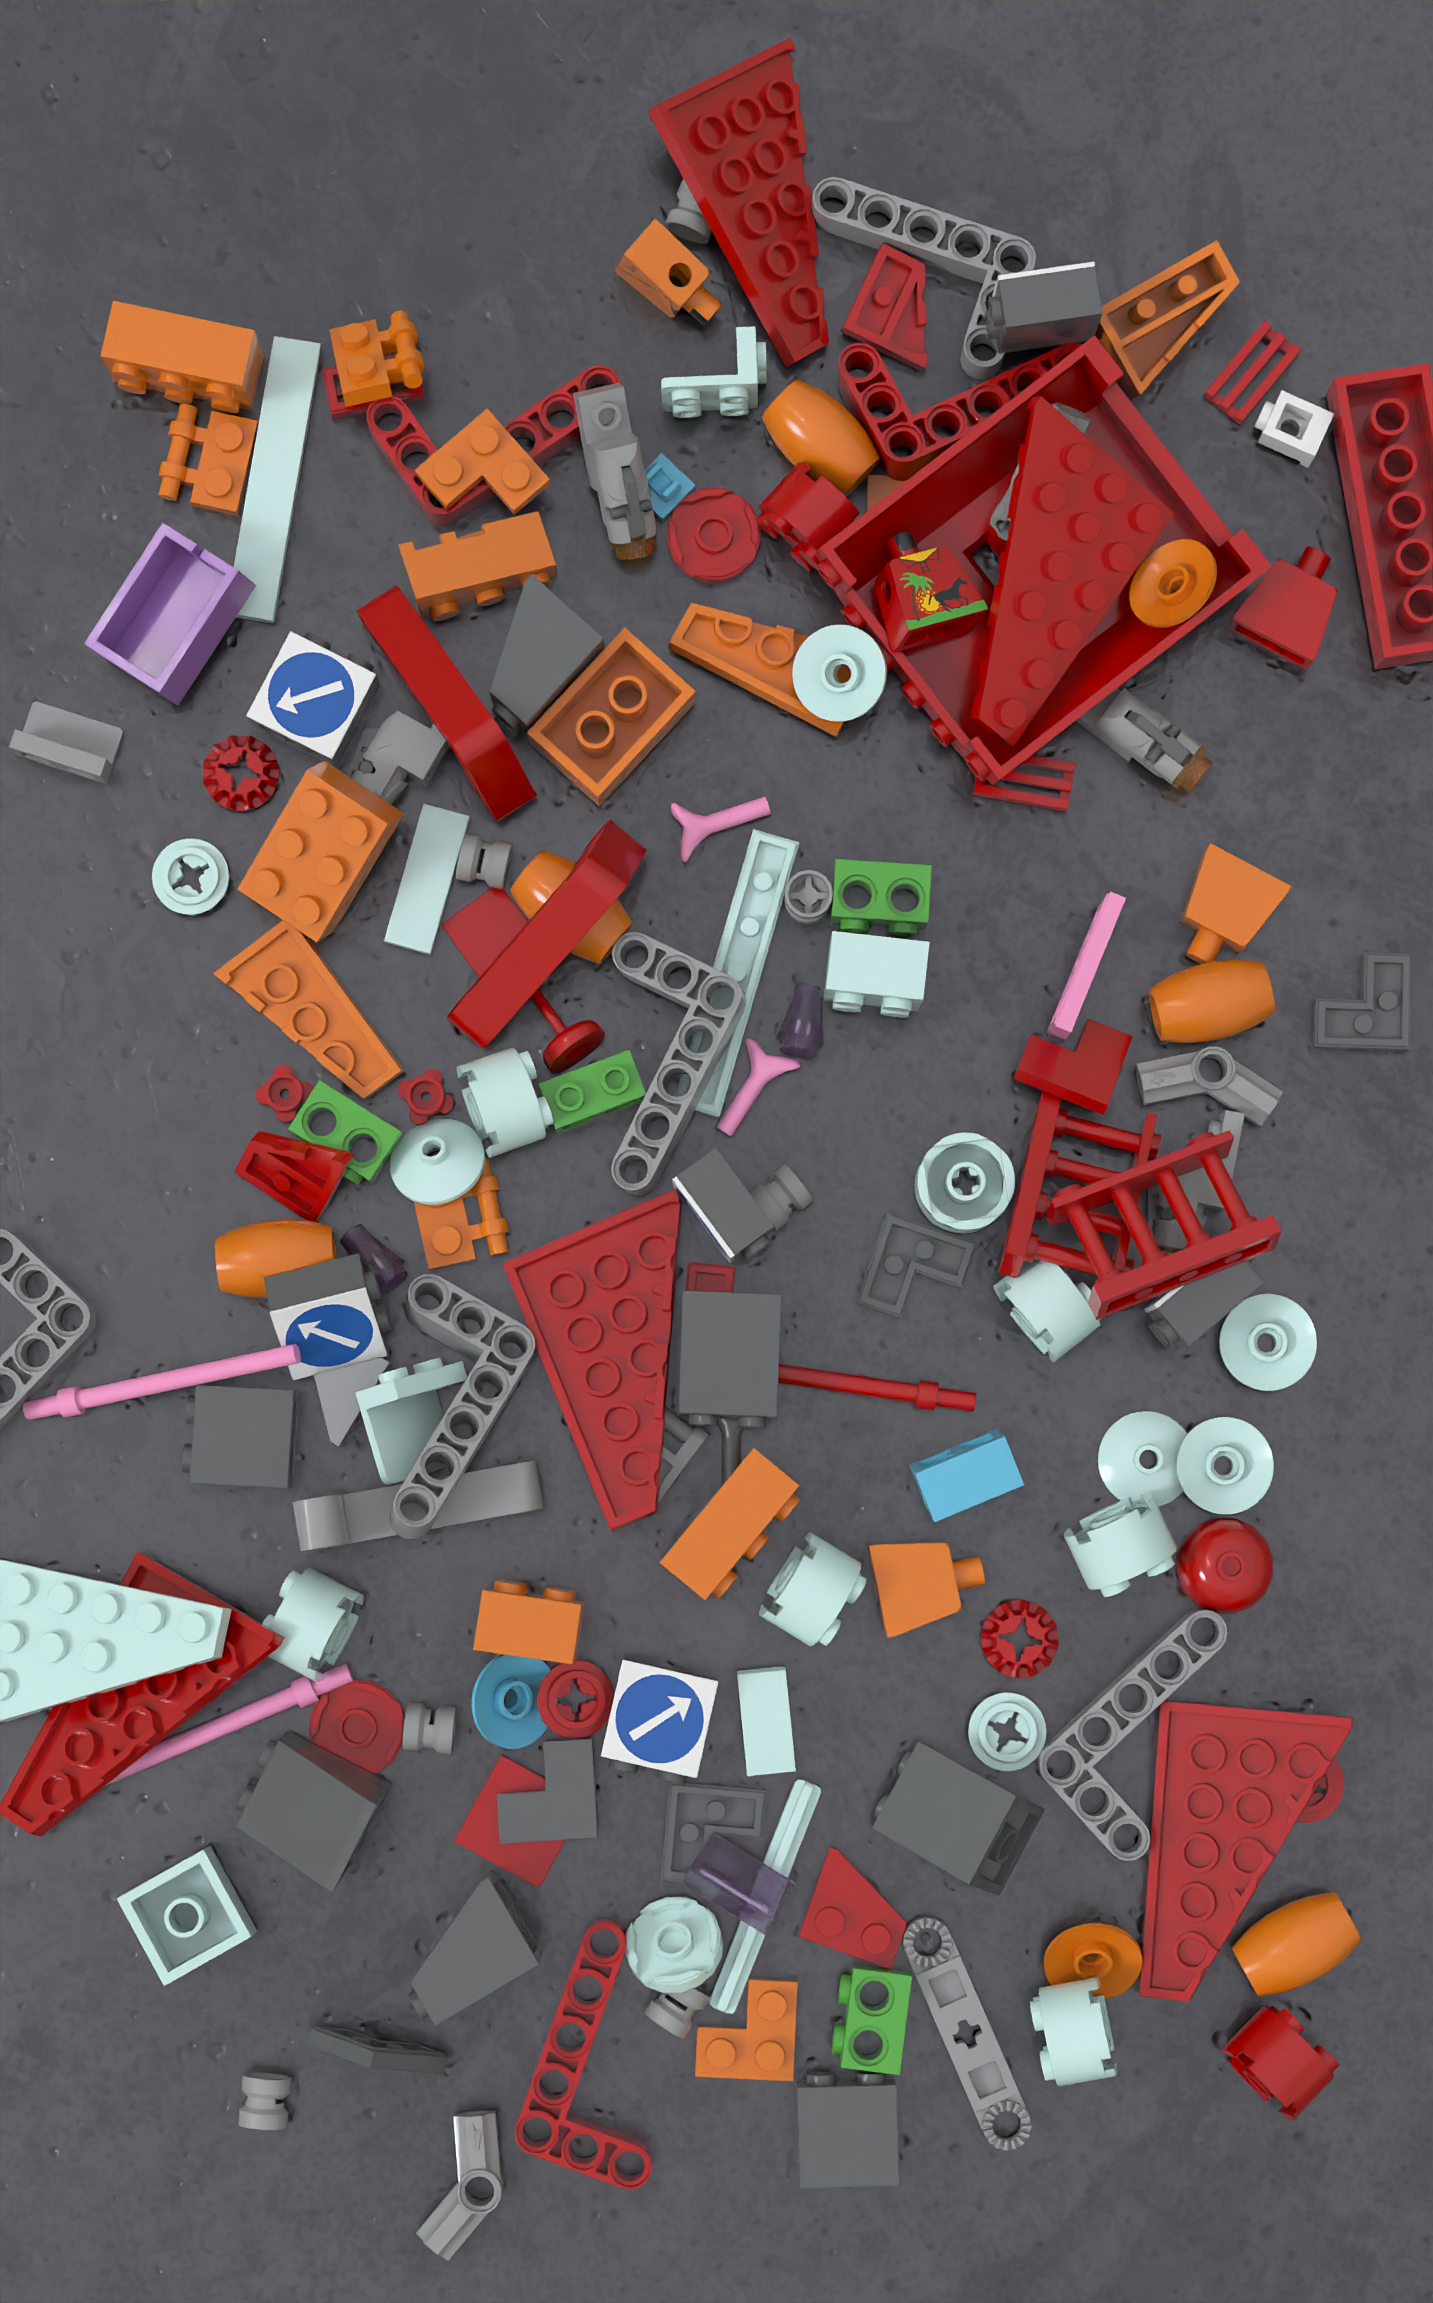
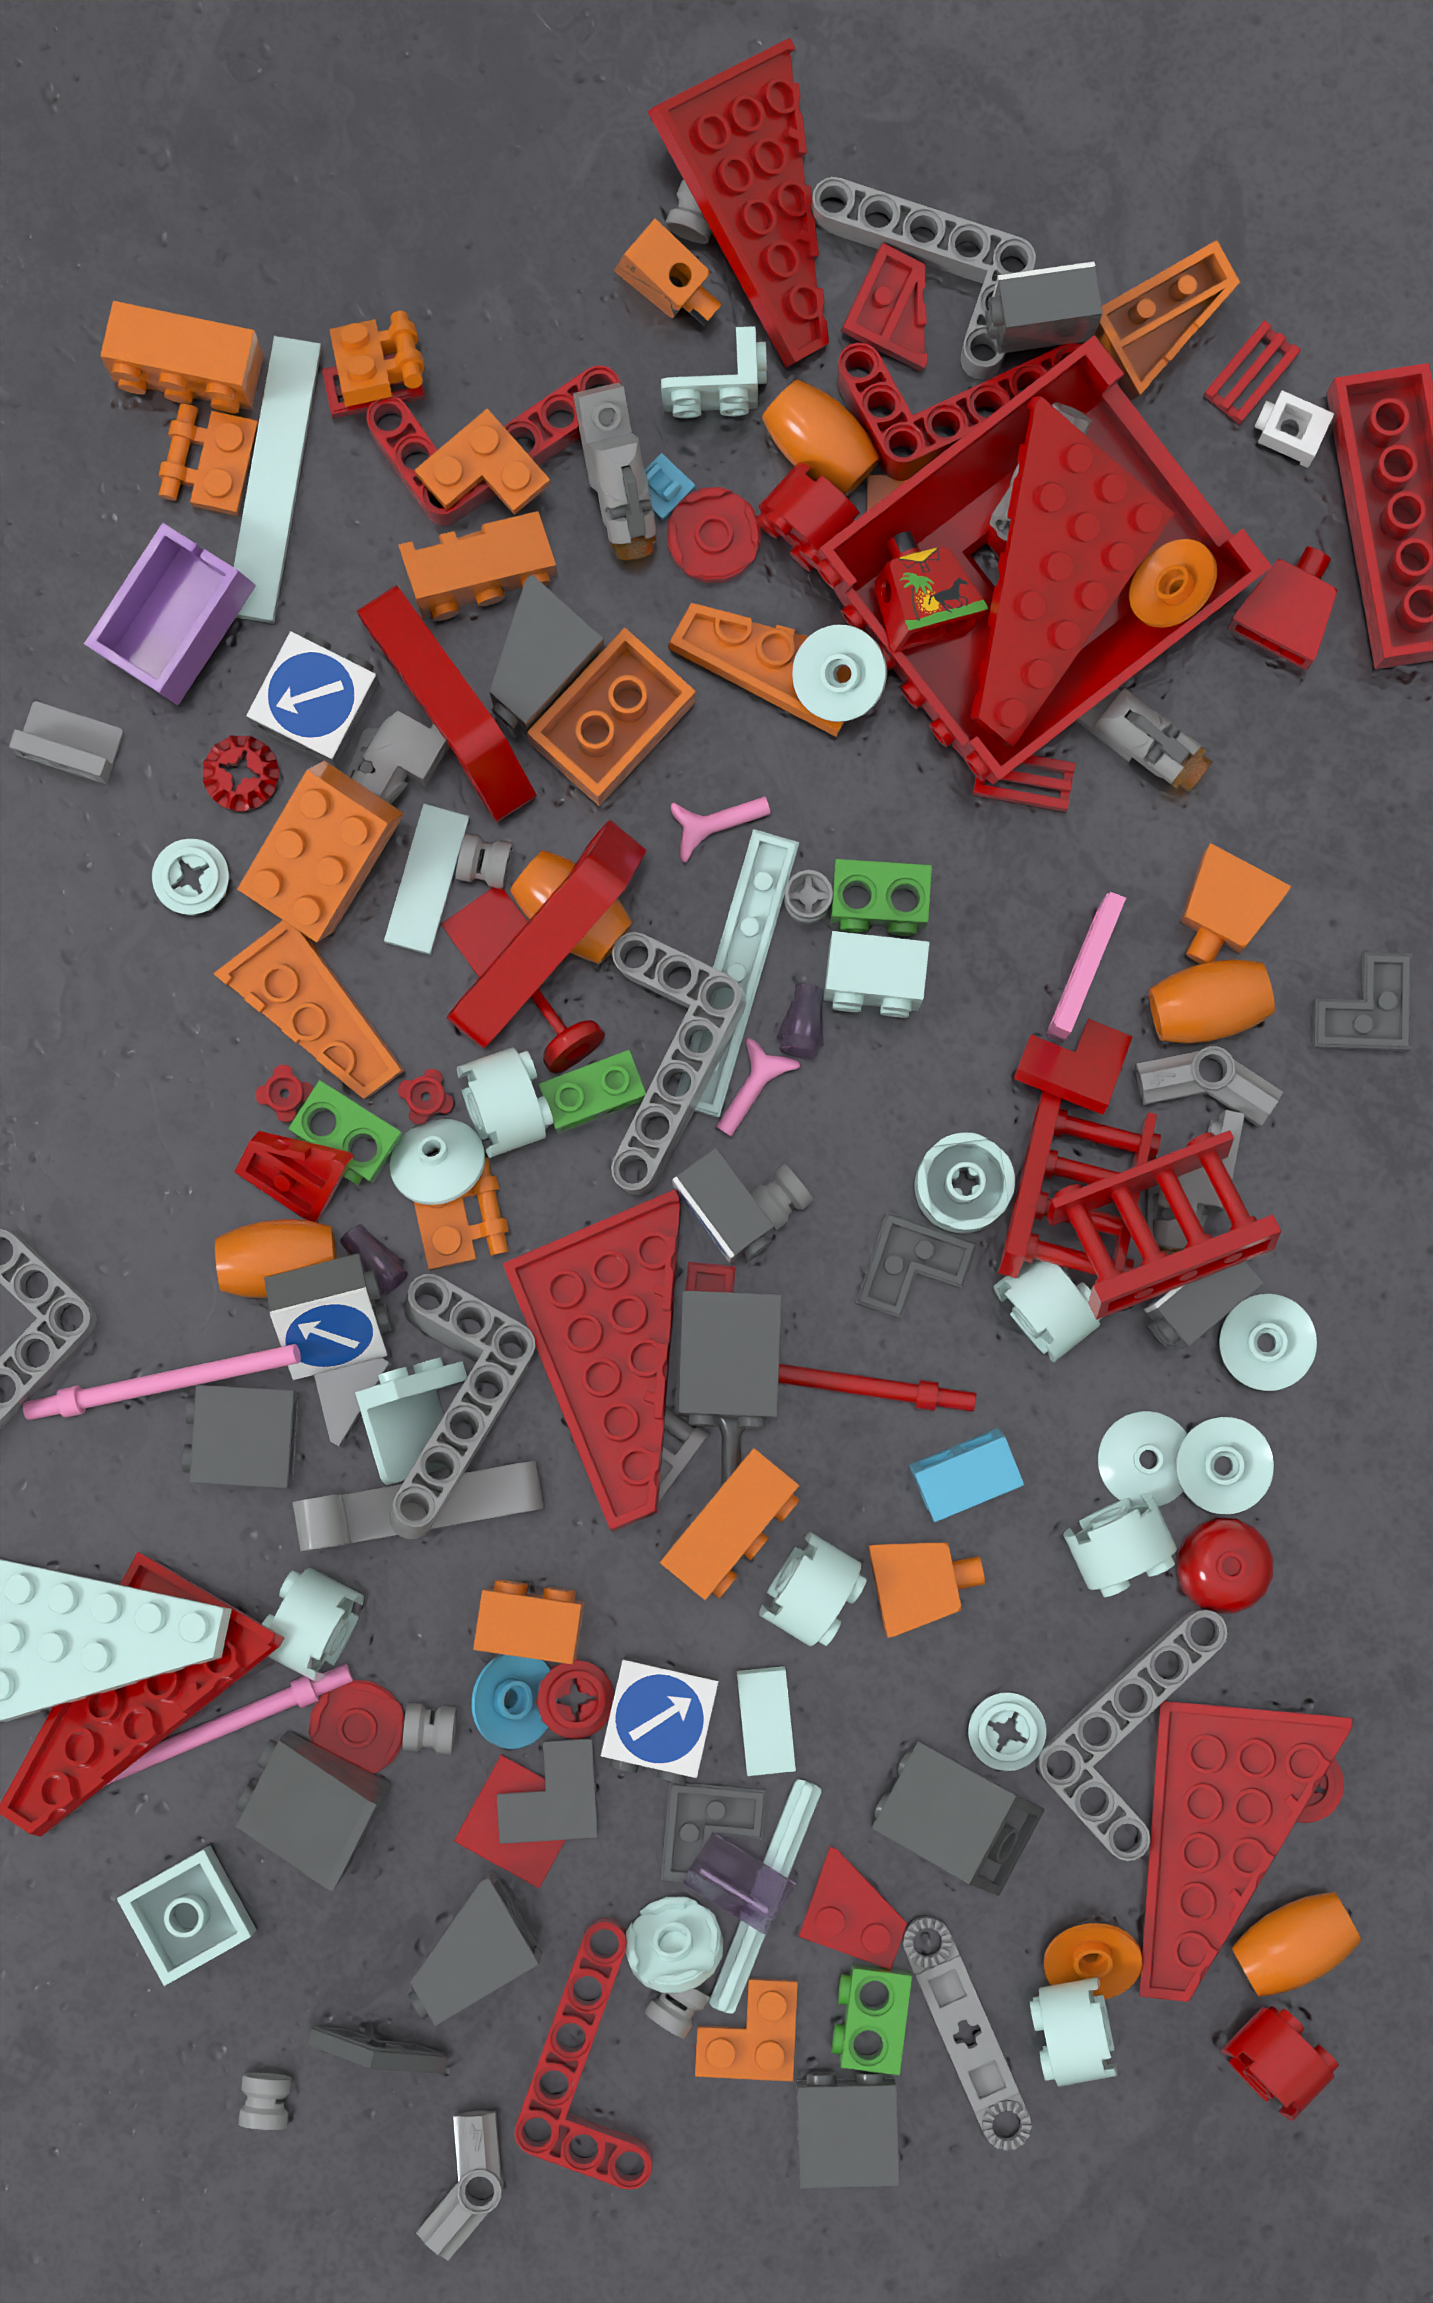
red gear [981,1600,1059,1678] -> none

